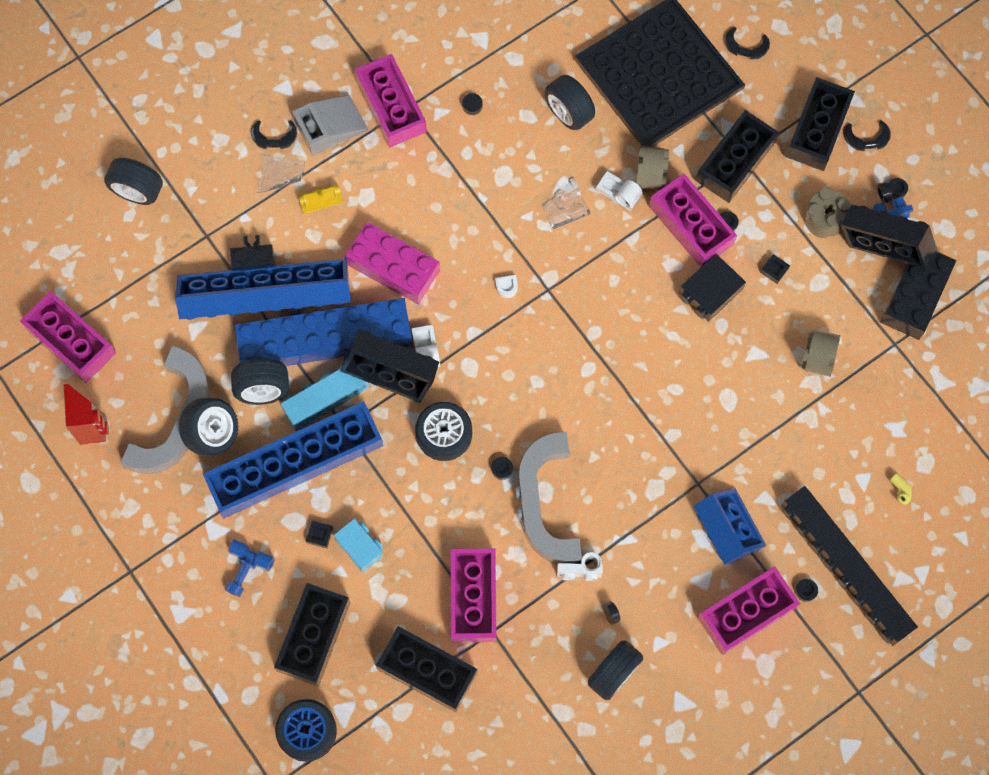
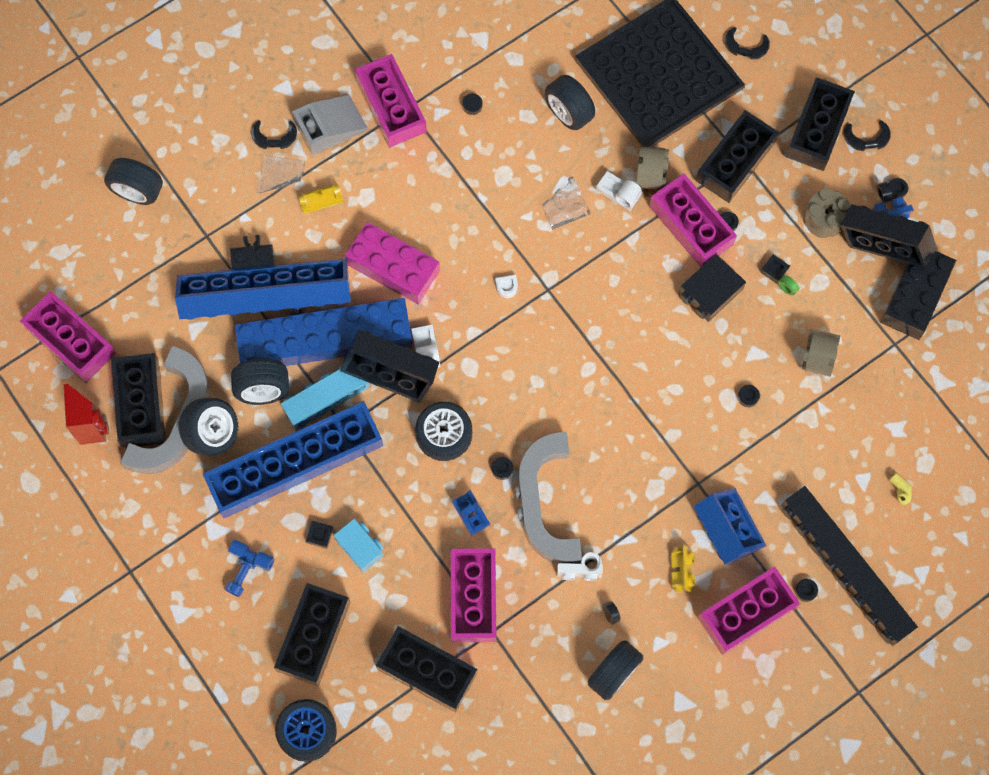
none -> black brick [111,353,166,448]
none -> blue hips [452,490,490,536]
none -> yellow hinge [671,545,695,593]
none -> black tile [738,385,760,408]
none -> bright green tile [778,275,799,296]

